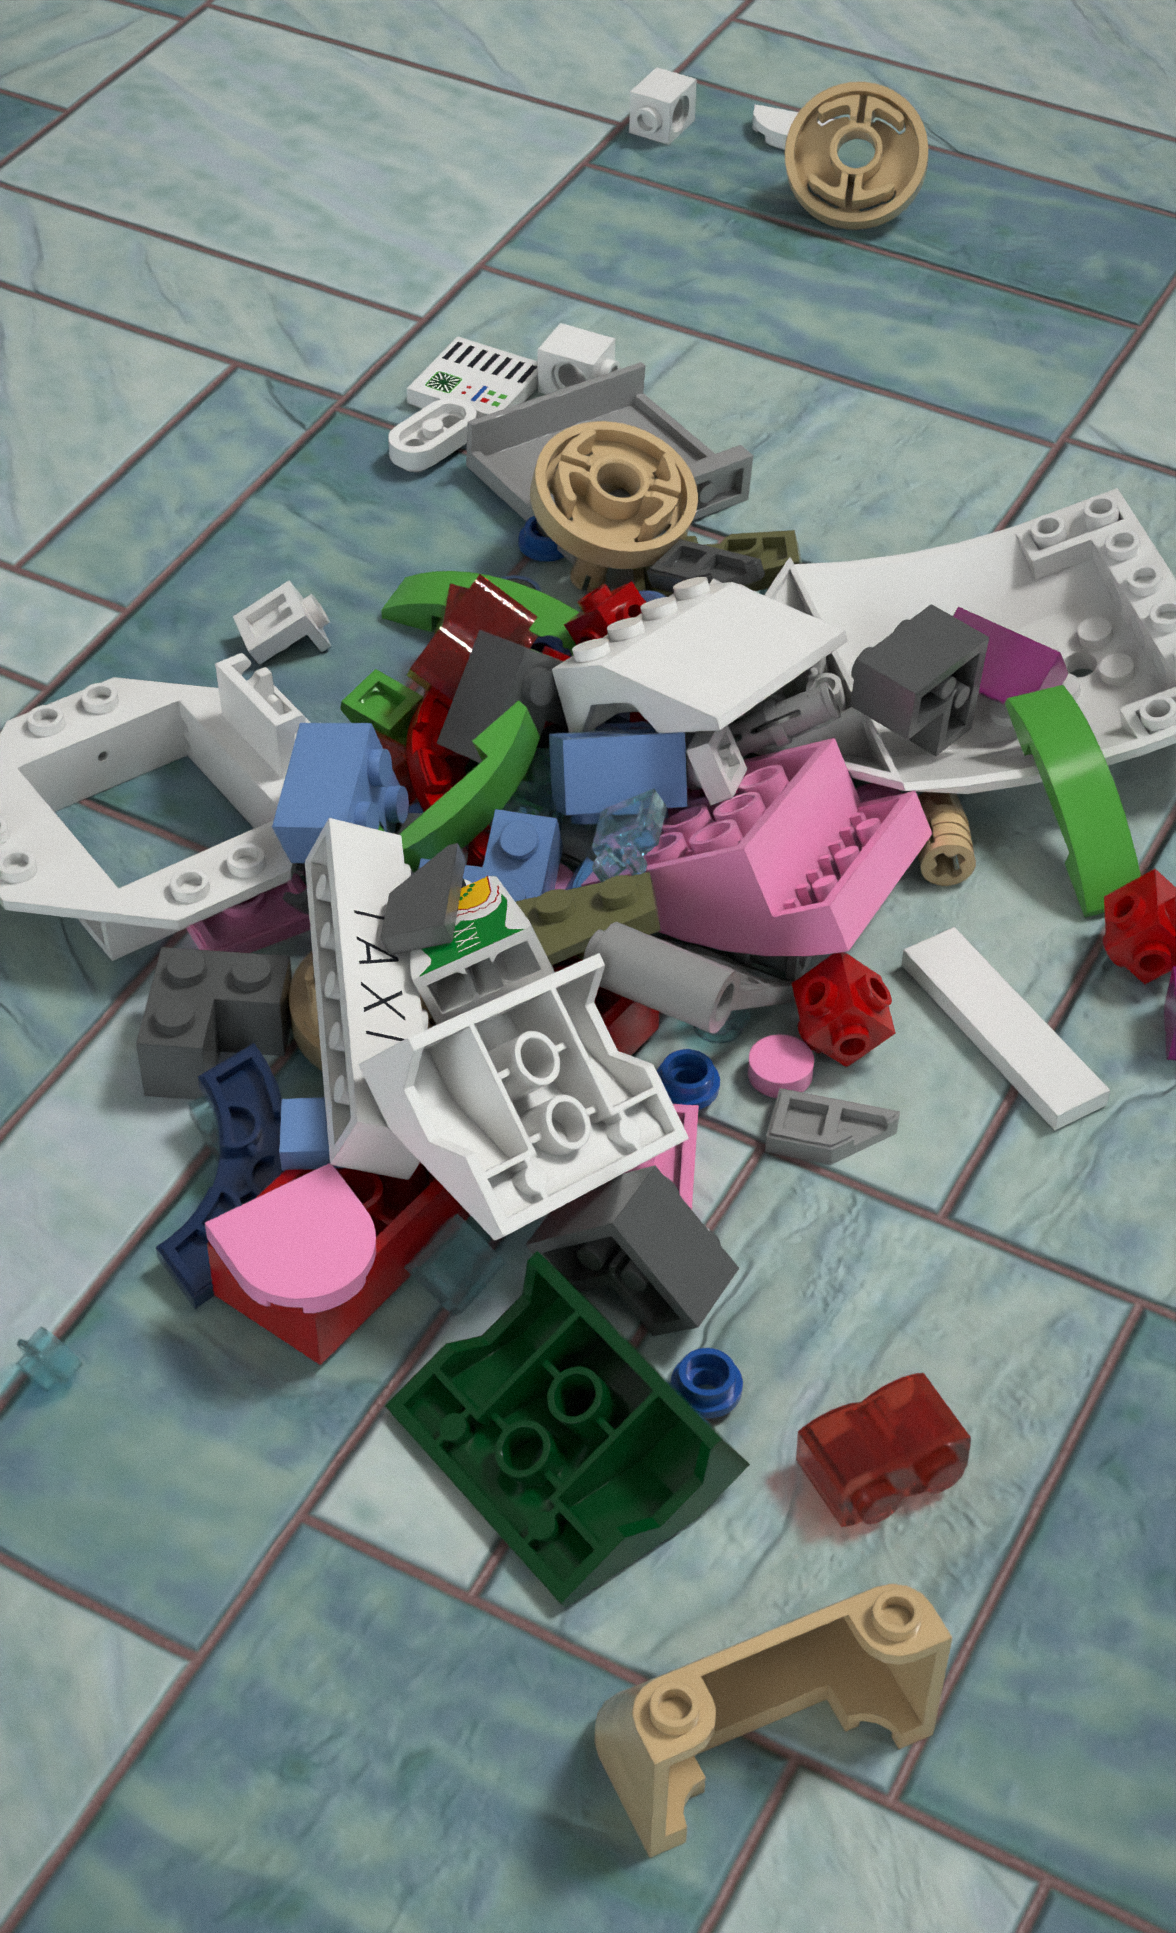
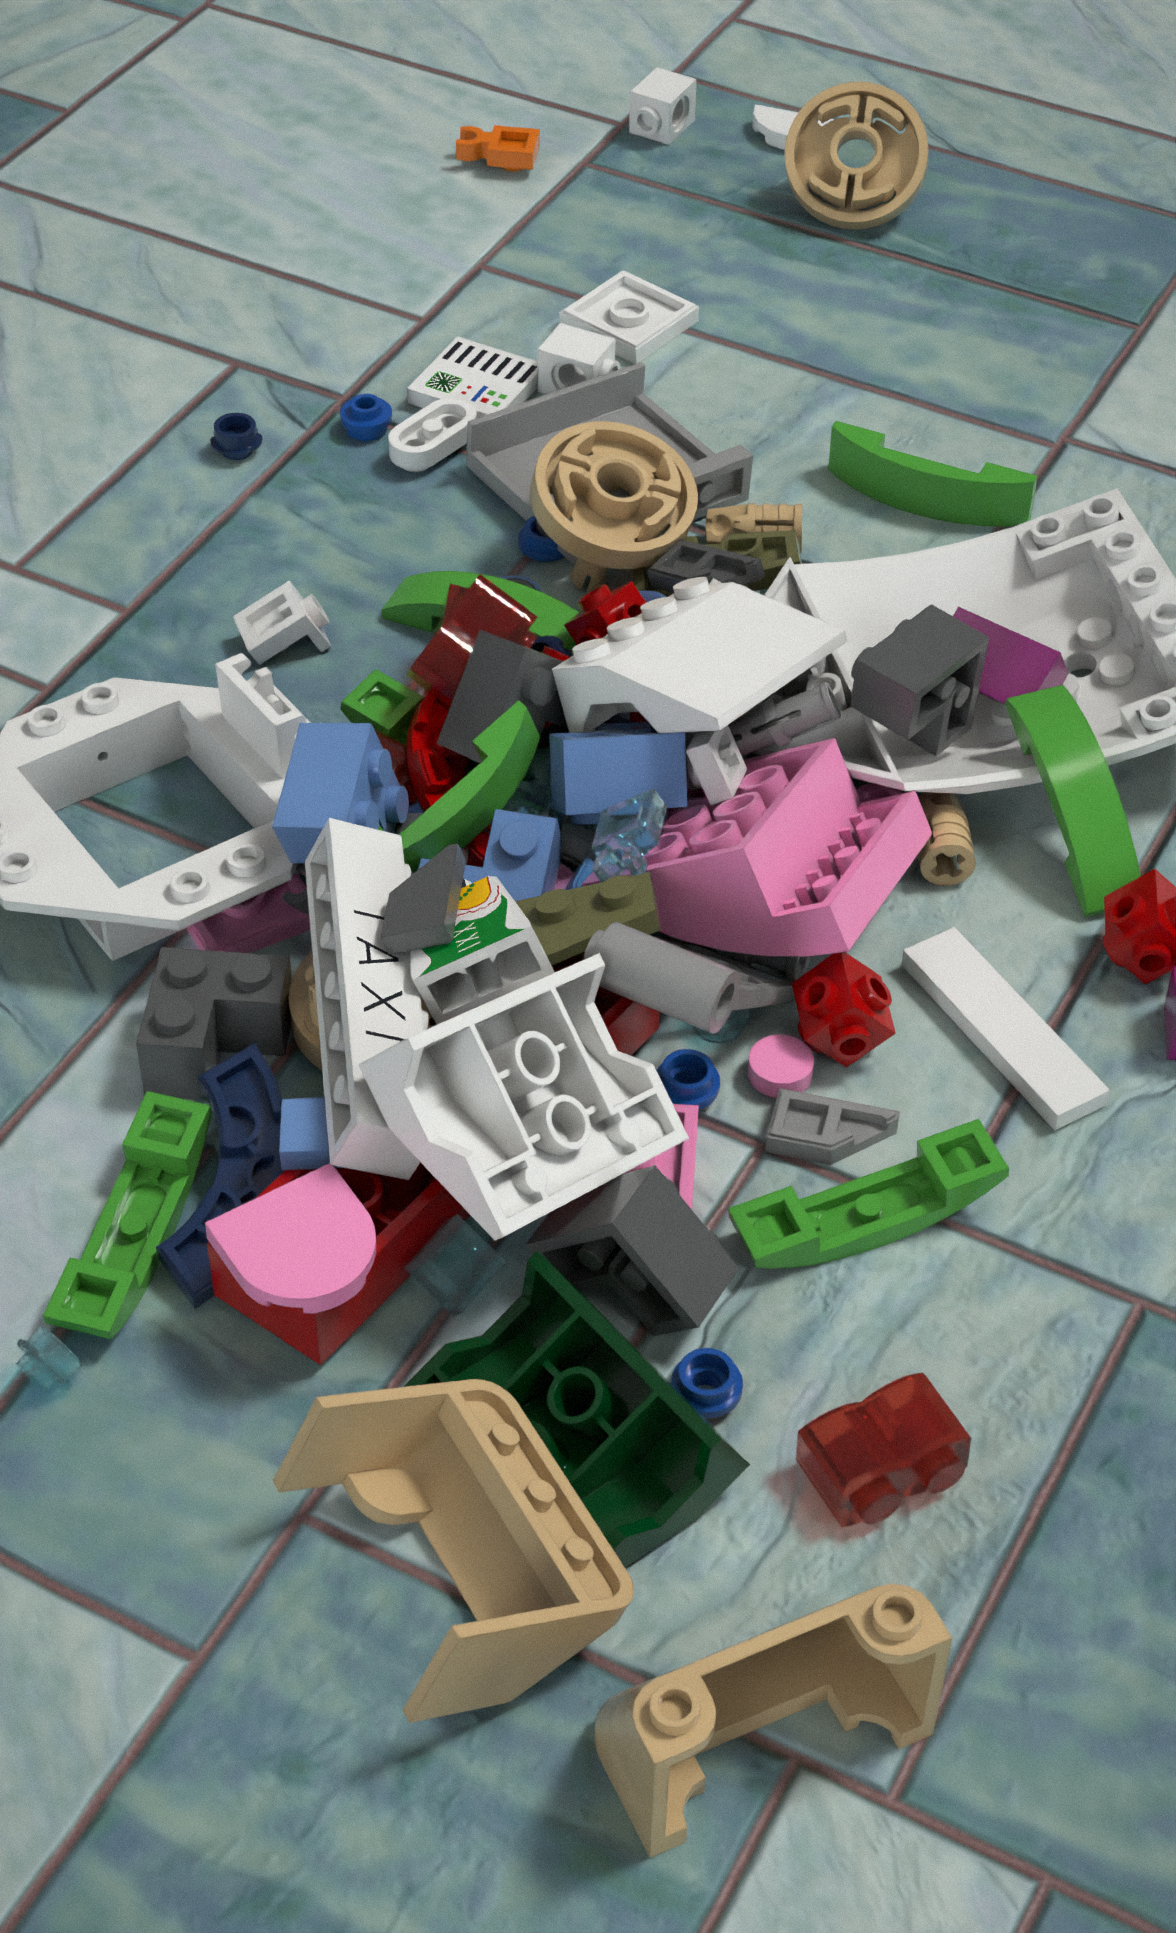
none -> bright green slope [43,1091,212,1339]
none -> dark blue plate [210,413,262,460]
none -> tan windscreen [273,1379,634,1723]
none -> blue plate [340,394,392,441]
none -> orange plate [456,125,540,171]
none -> white tile [559,270,699,364]
none -> tan hinge [705,503,802,553]
none -> bright green slope [728,1119,1009,1269]
none -> bright green slope [828,421,1037,526]

